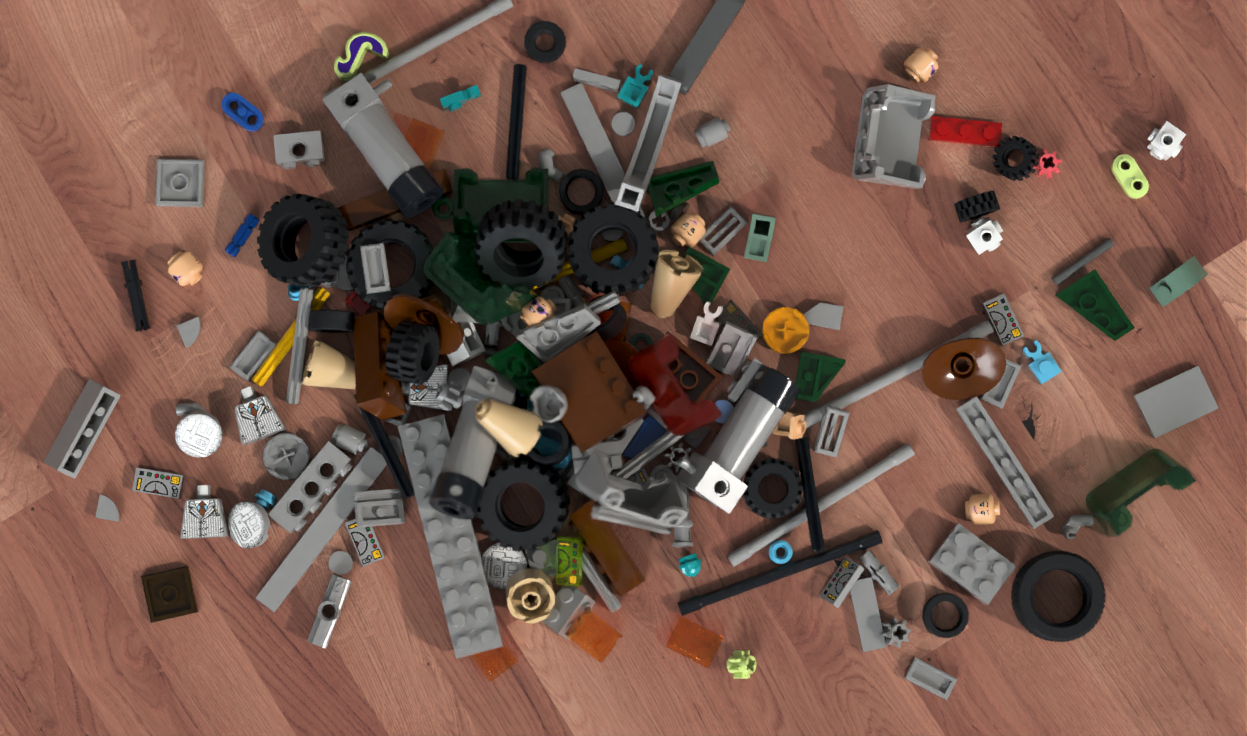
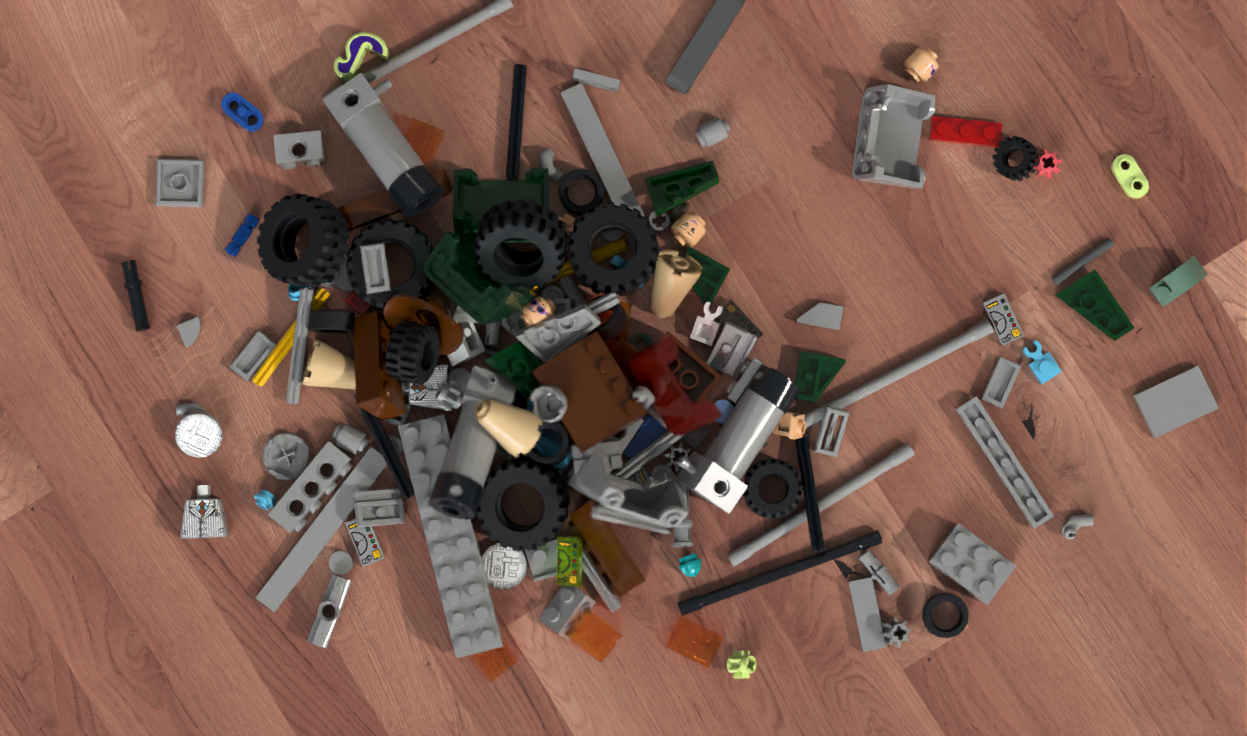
light grey brick [44,378,121,479] -> none
light grey tile [95,494,120,522] -> none
light grey tile [132,467,184,499] -> none
dark brown tile [141,566,198,623] -> none
light nougat head [168,251,203,286] -> none
tile [228,501,270,549] -> none
torso [235,386,287,446] -> none
dark green plate [432,197,456,220] -> none
teal plate [440,85,481,112] -> none
tan brick [506,568,555,623] -> none
black tyre [524,21,566,63] -> none
light grey tile [612,112,635,137] -> none
light grey arch [615,74,682,212] -> none
teal plate [617,64,653,109] -> none
light grey tile [699,206,747,256] -> none
sand green brick [744,212,776,262] -> none
light orange tile [762,307,810,354] -> none
medium azure plate [769,540,793,564] -> none
light grey tile [819,557,864,608] -> none
light grey tile [904,657,958,700] -> none
reddish brown hat [922,338,1006,400] -> none
black tyre [954,190,1000,222] -> none
white brick [965,216,1003,255] -> none
light nougat head [965,493,1000,525] -> none
black tyre [1011,551,1106,642] -> none
clear green windscreen [1086,449,1196,537] -> none
white brick [1147,121,1186,161] -> none

